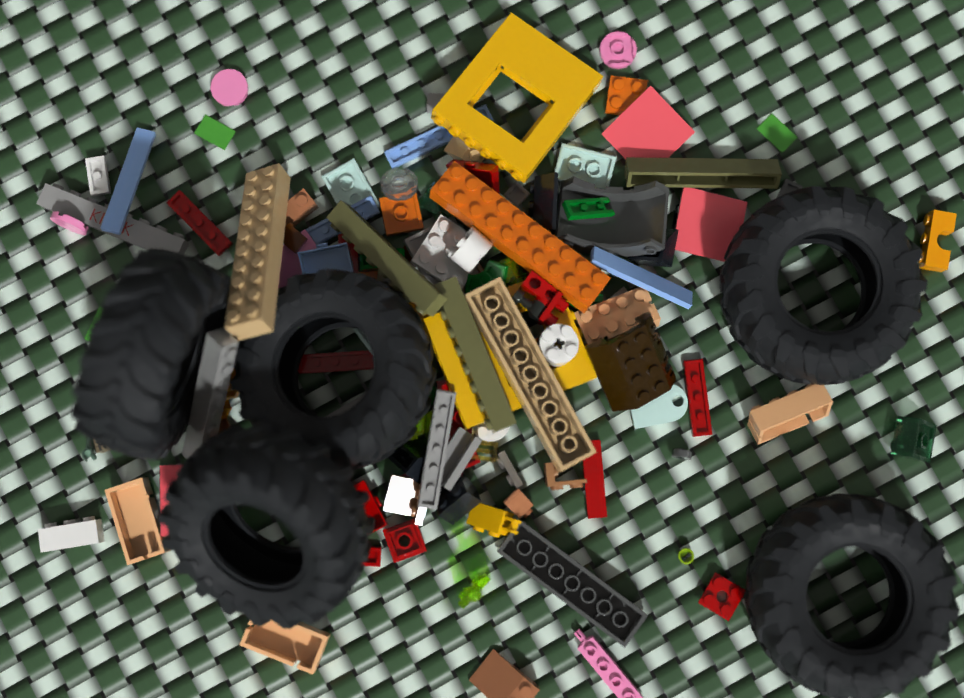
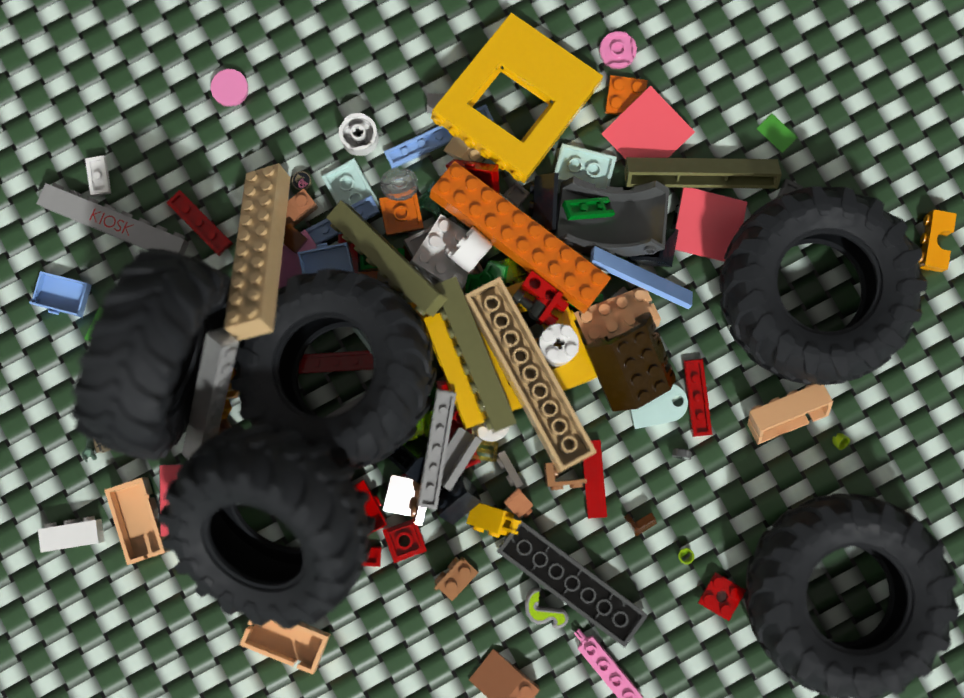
bright pink tile [50,211,89,235] -> none
light blue tile [100,127,156,235] -> none
bright green sticker [194,114,236,150] -> none
clear neon green plate [458,571,491,609] -> none
clear green slope [890,416,937,463] -> none
none -> light blue container [29,271,92,318]
none -> tile [292,171,312,191]
none -> white brick [339,113,379,156]
none -> medium nougat bracket [434,556,479,601]
none -> animal [525,587,569,628]
none -> reddish brown tile [624,512,657,536]
none -> lime hinge [832,433,850,450]

